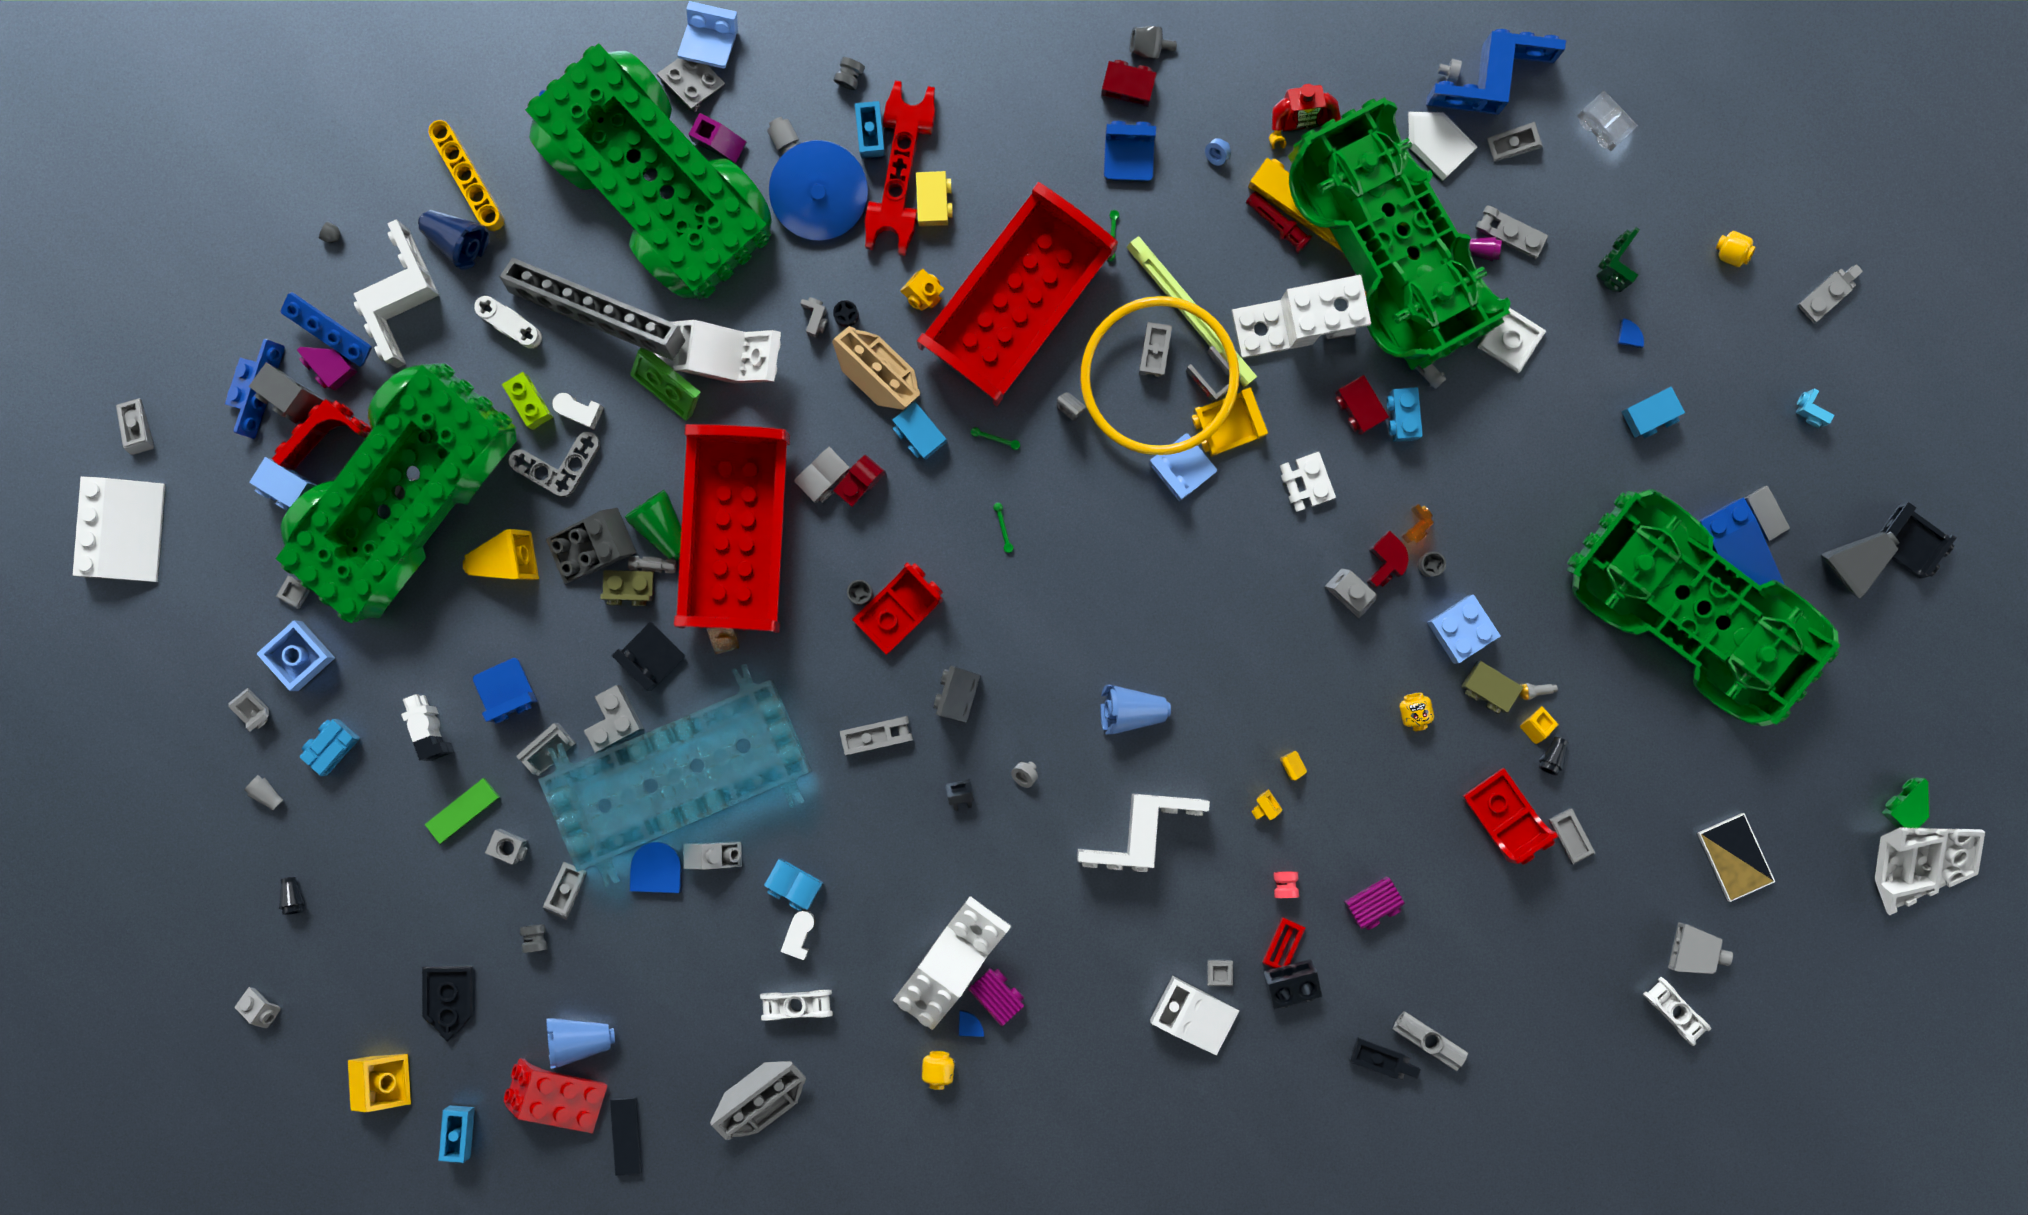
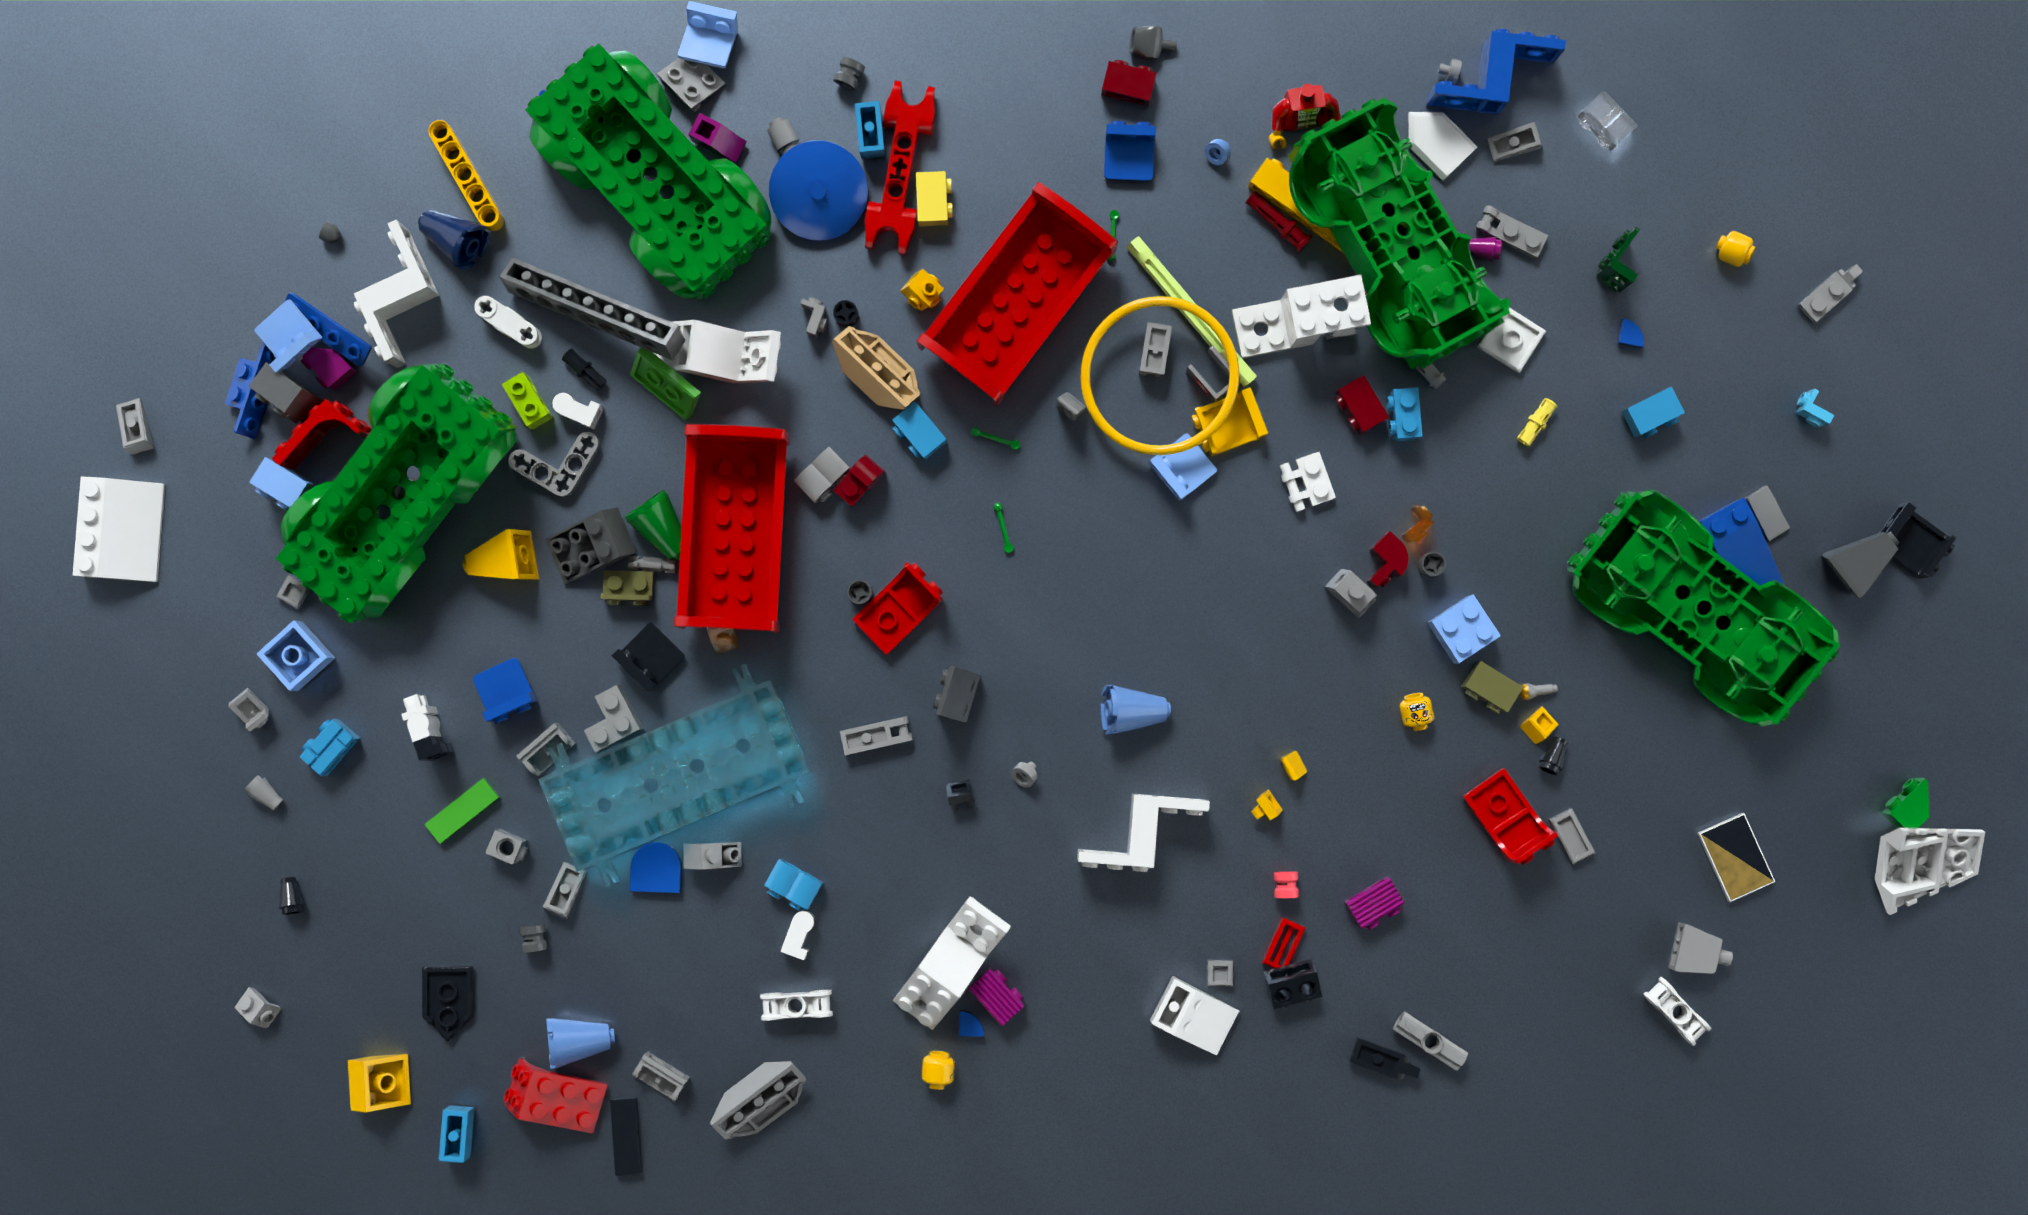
none -> light blue bracket [254,300,323,373]
none -> black axle [562,348,607,390]
none -> light grey hinge [632,1051,690,1102]
none -> light yellow pin [1516,398,1558,447]

